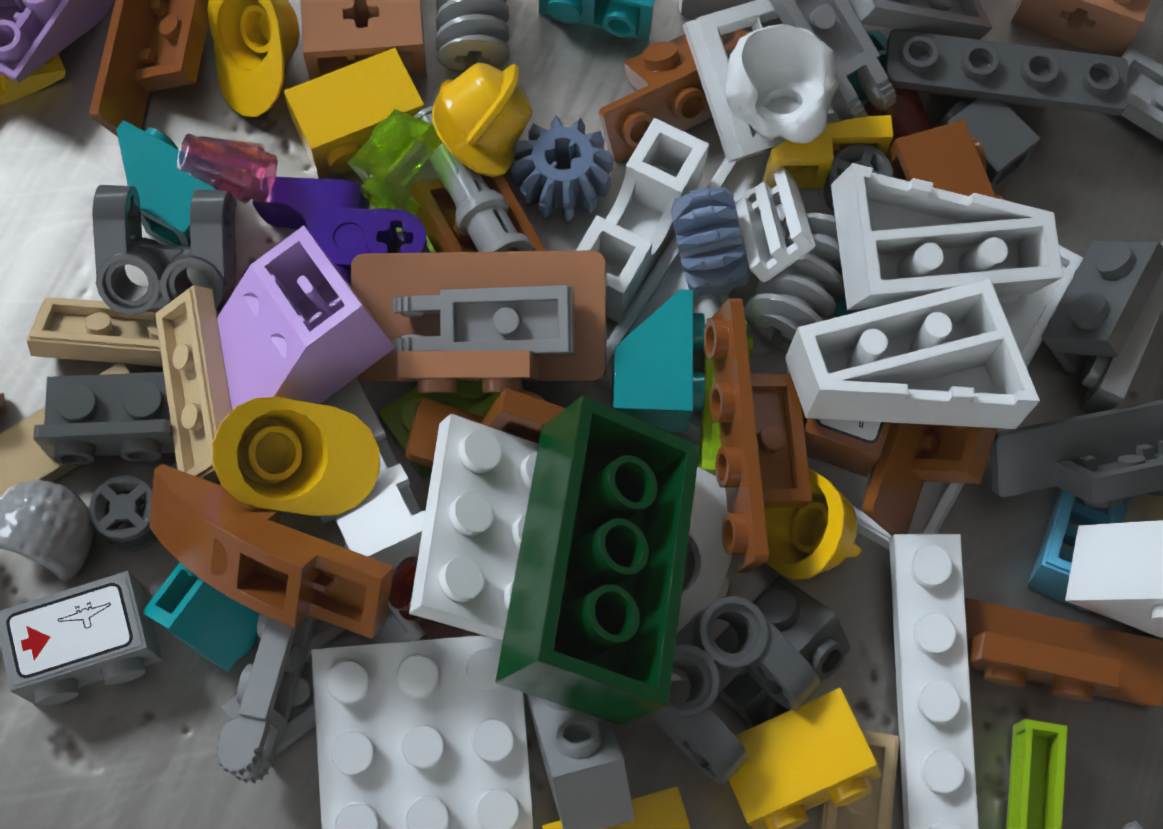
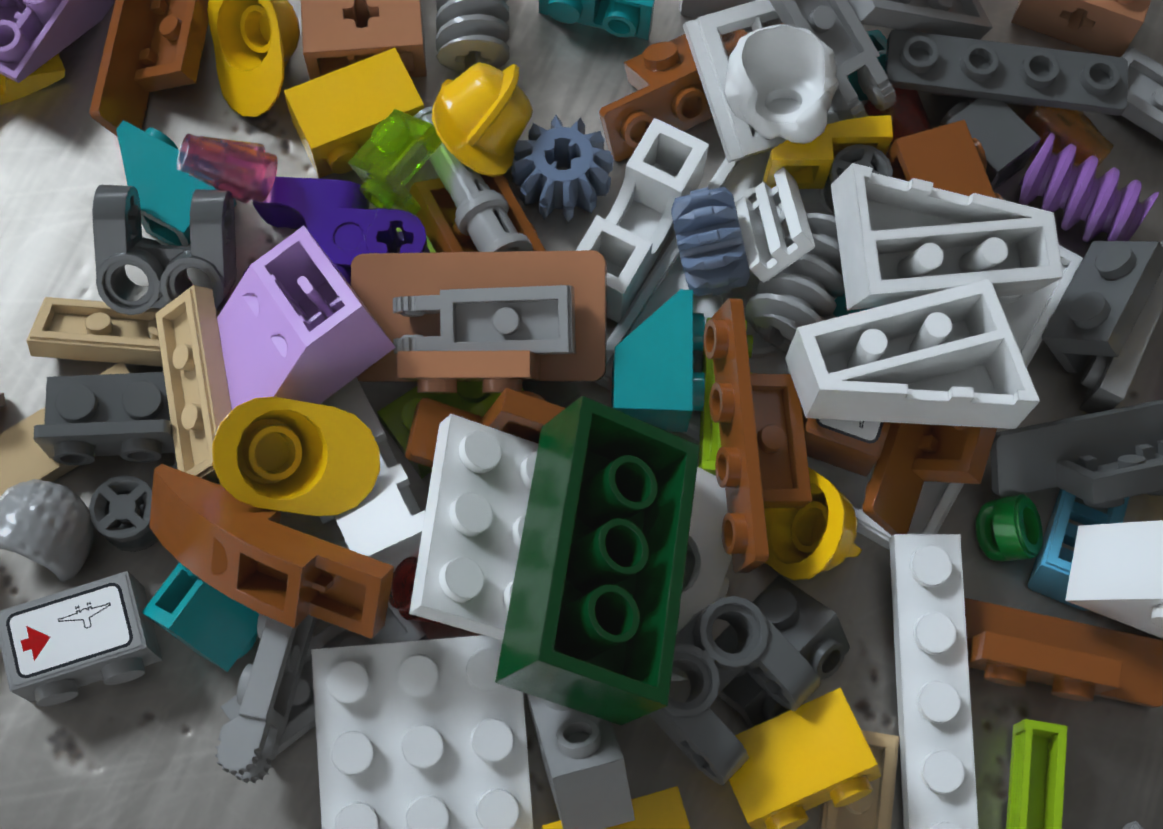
none -> green tile [975,494,1043,562]
none -> medium lavender piece [1019,132,1159,243]
none -> clear orange cone [1024,105,1114,167]

